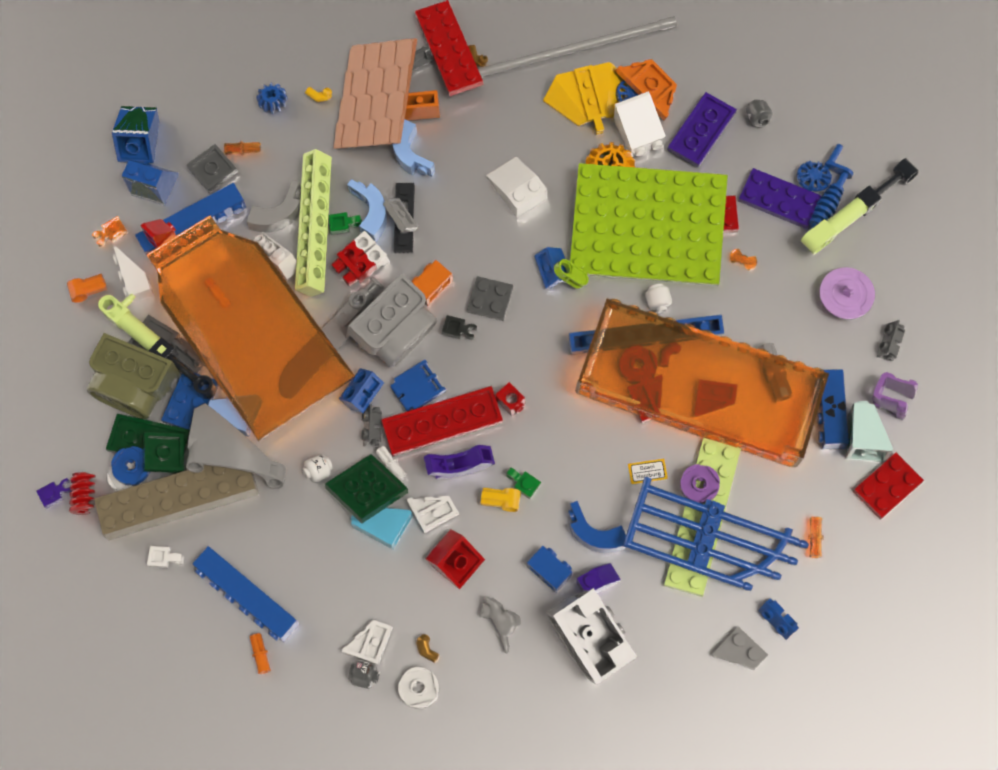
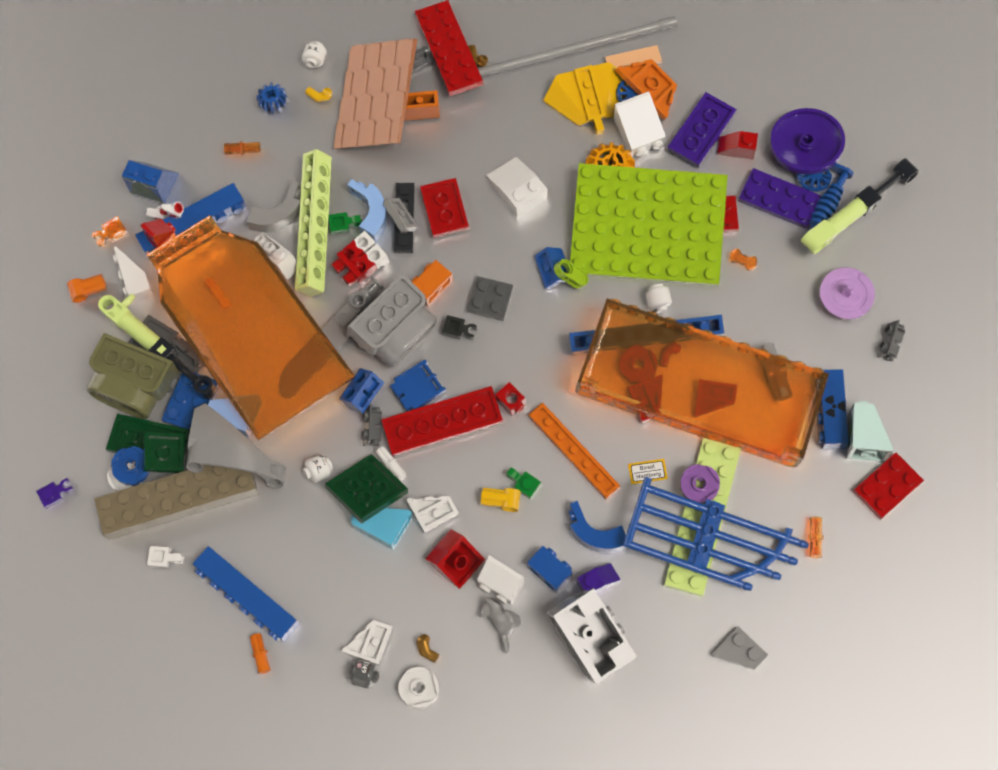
red piece [69,472,96,515] -> none
blue slope [112,106,160,163] -> none
dark grey plate [186,144,238,193] -> none
light blue arch [392,119,435,177] -> none
dark purple arch [424,445,495,479] -> none
dark grey head [745,100,773,127] -> none
blue hinge [758,598,799,640] -> none
medium lavender piece [872,372,918,420] -> none
none -> white piece [145,202,184,220]
none -> white head [301,41,327,68]
none -> red plate [420,178,469,238]
none -> white slope [477,555,524,605]
none -> orange tile [528,403,621,500]
none -> light nougat tile [605,45,662,68]
none -> red slope [717,131,758,160]
none -> dark purple dish [770,108,845,174]

